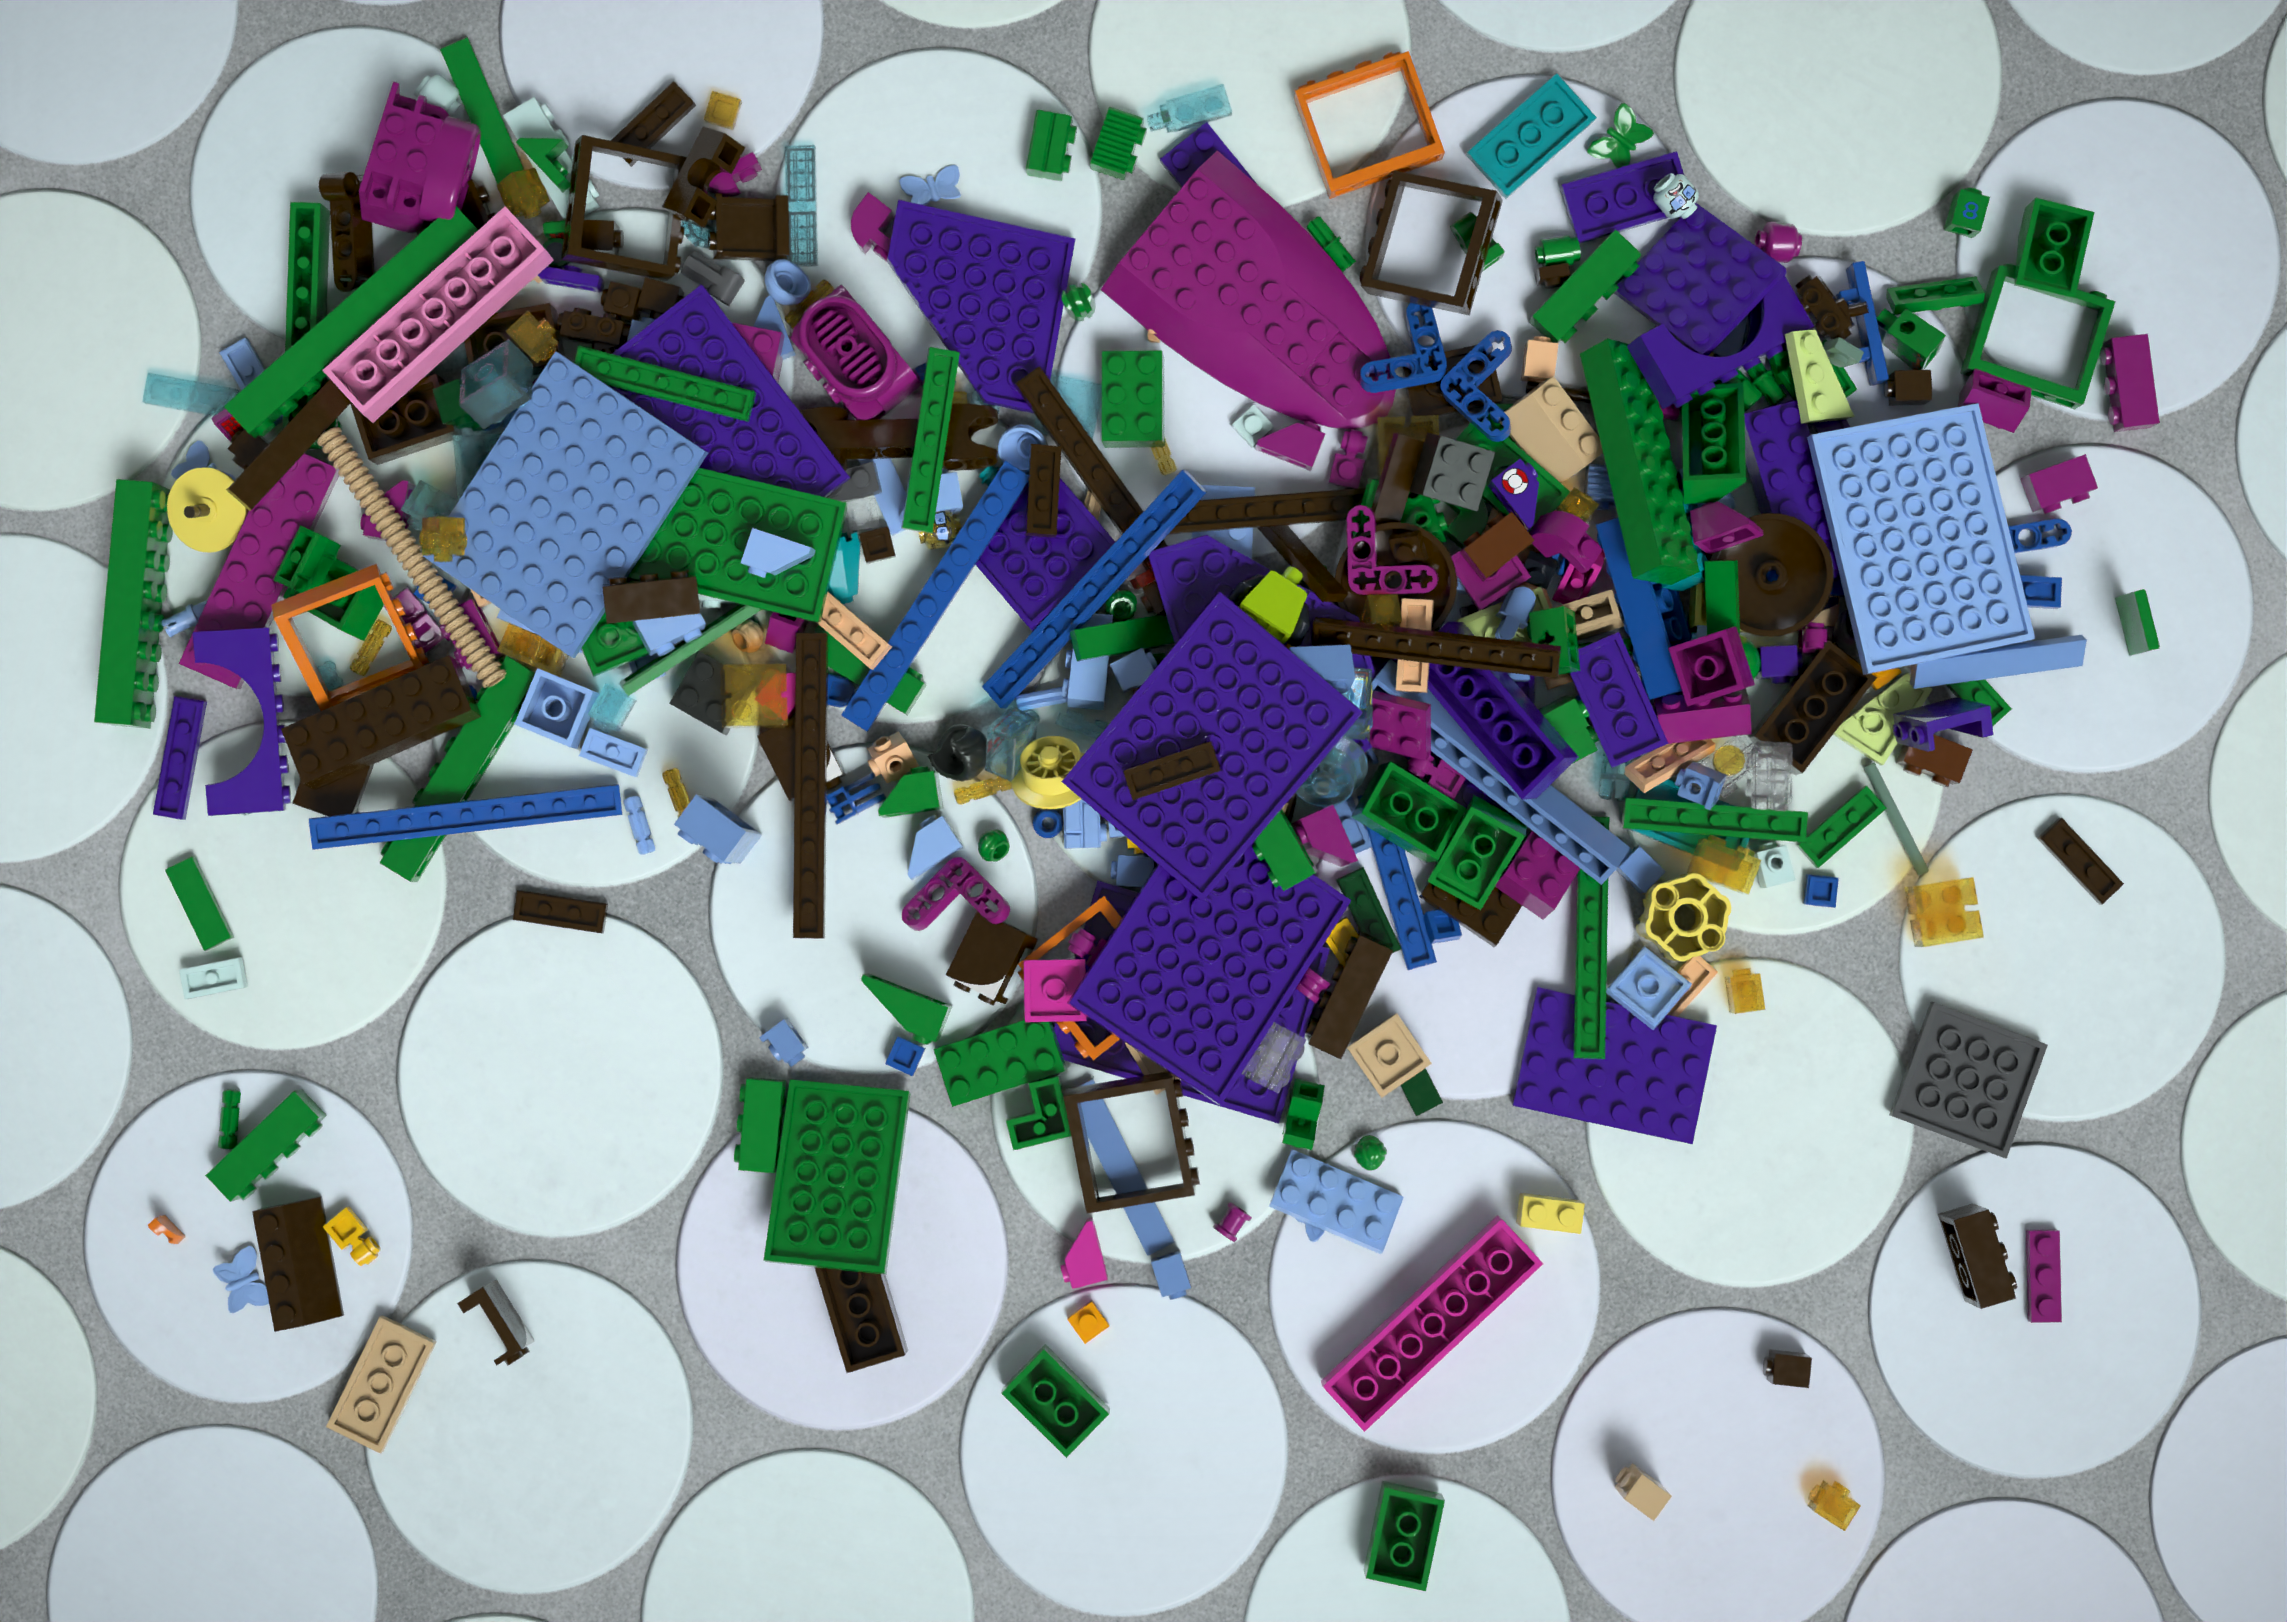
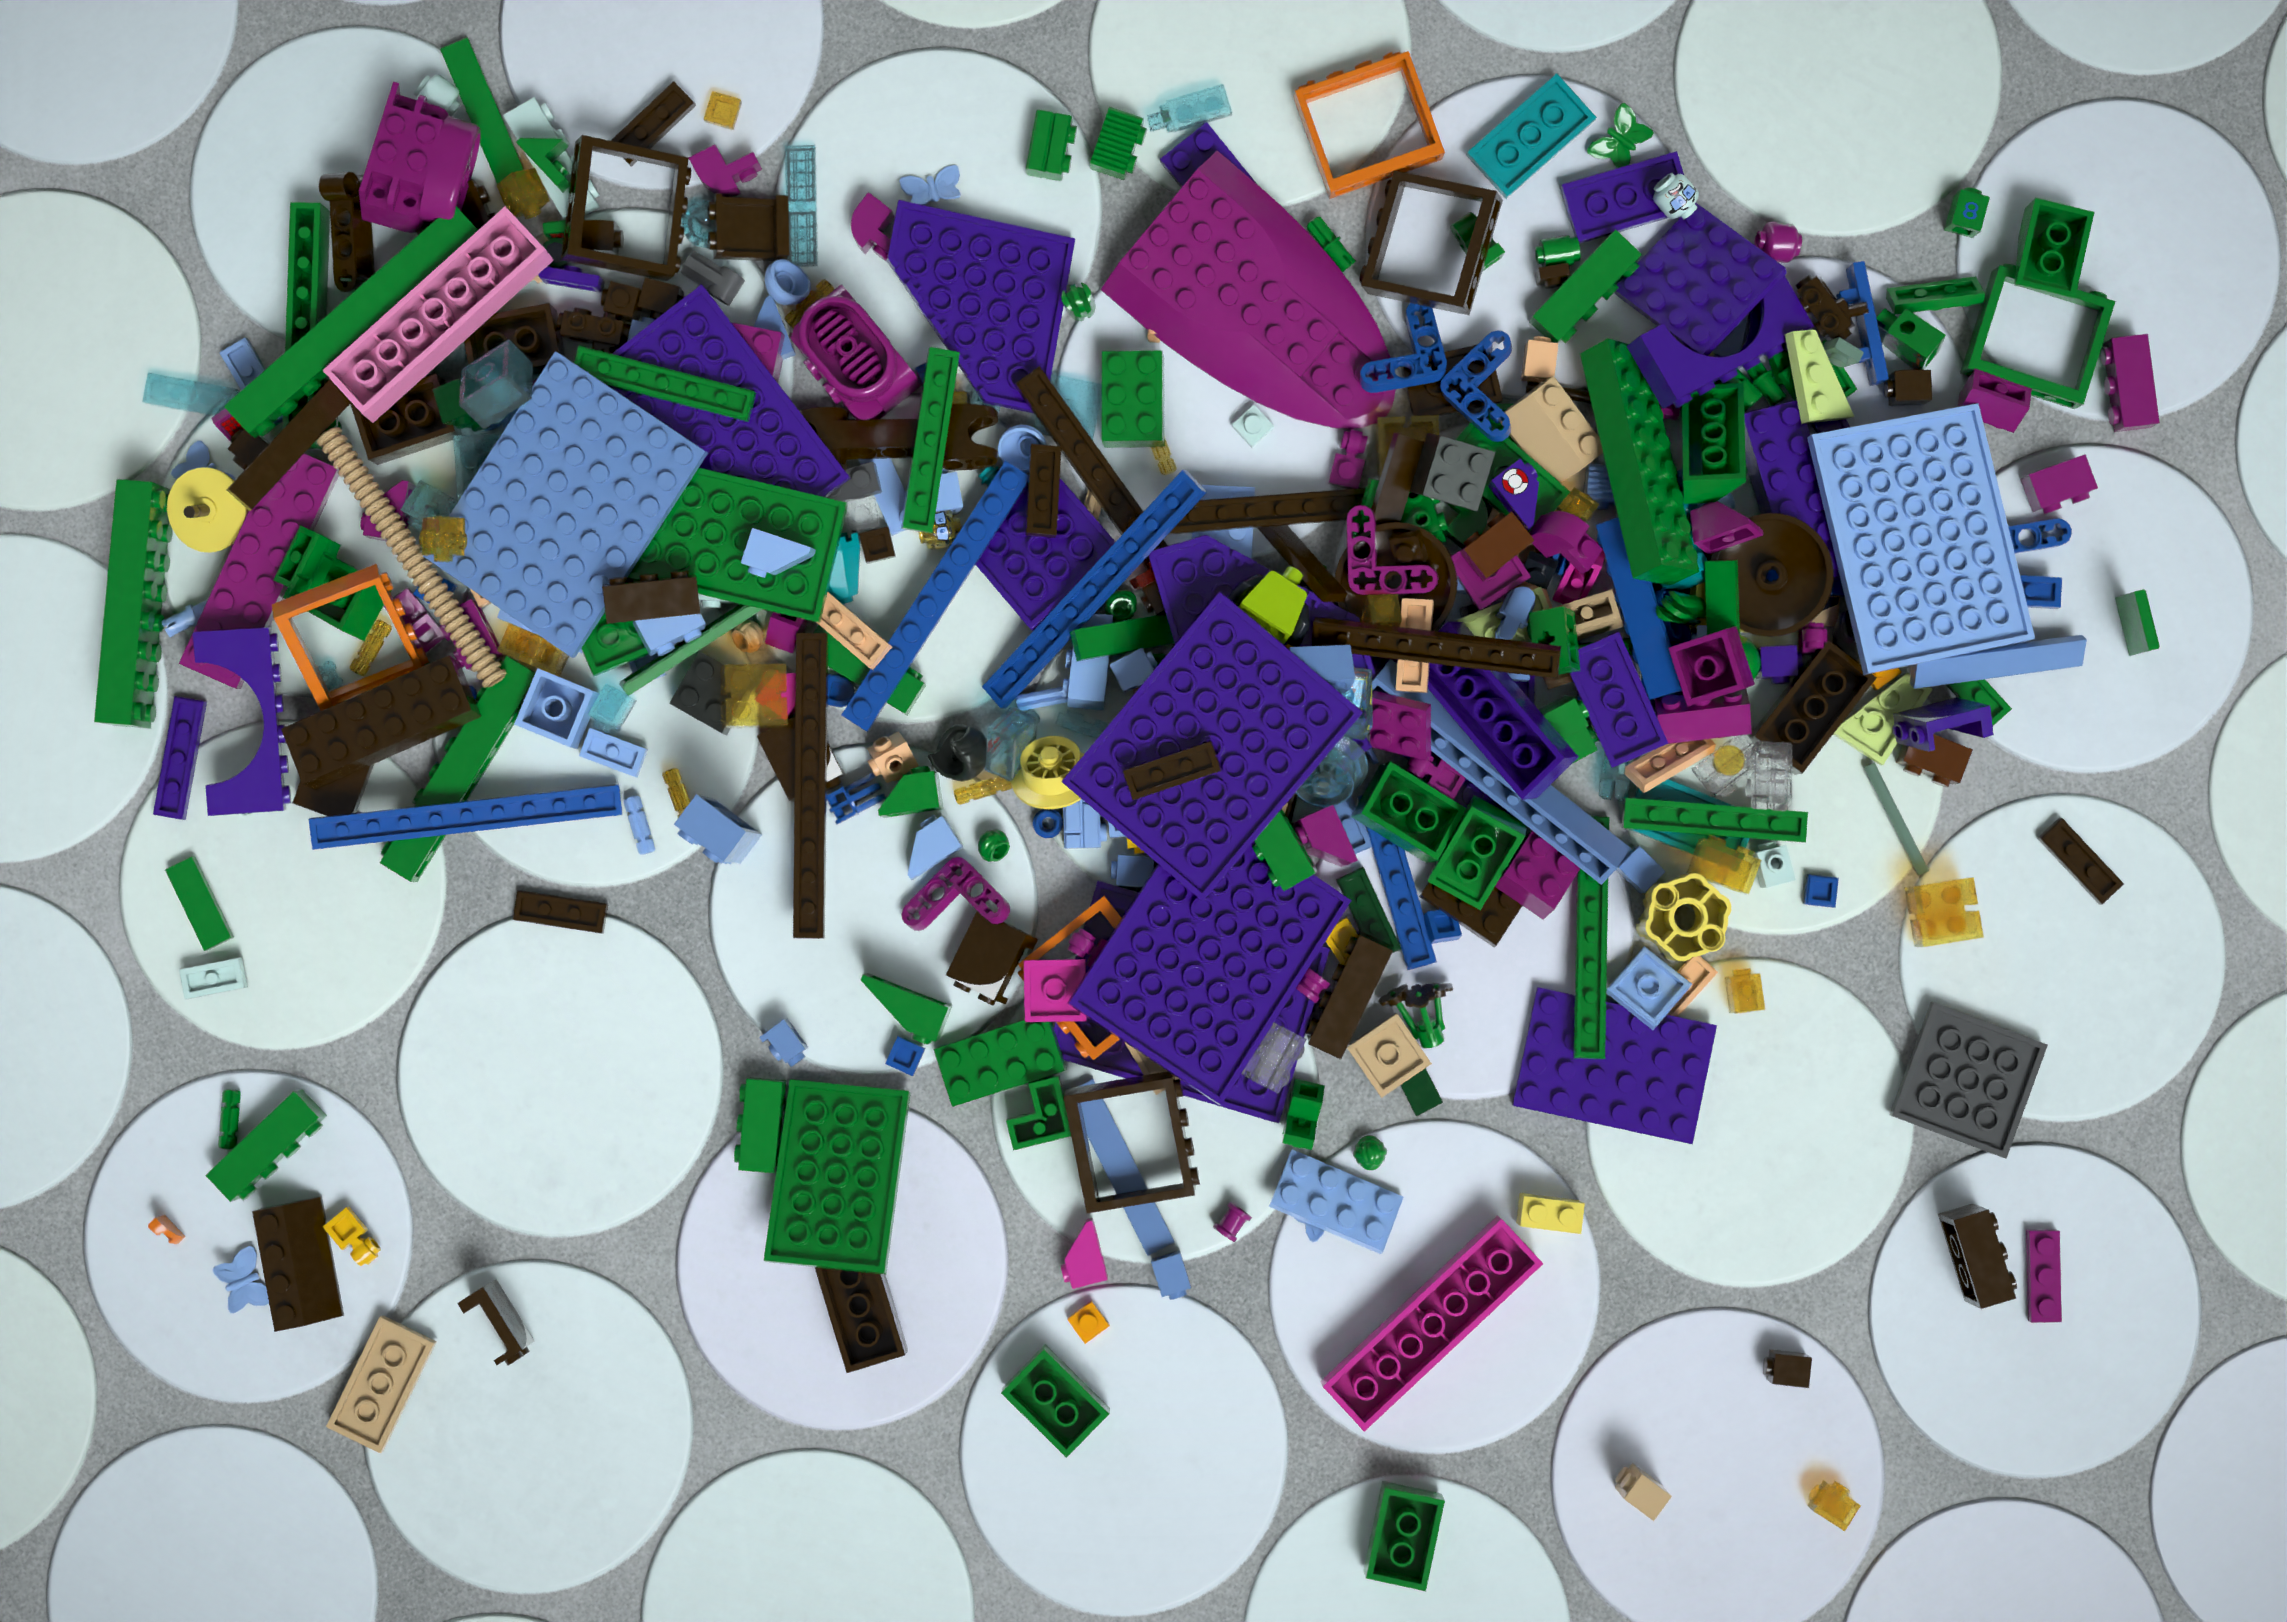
clear yellow brick [506,311,559,363] -> none
dark brown arch [662,126,745,228] -> none
magenta slope [1255,421,1326,471] -> none
medium blue brick [1675,762,1727,810] -> none
green plate [1796,786,1887,868] -> none
none -> plant [1378,983,1453,1048]
none -> green arm [1656,591,1706,626]

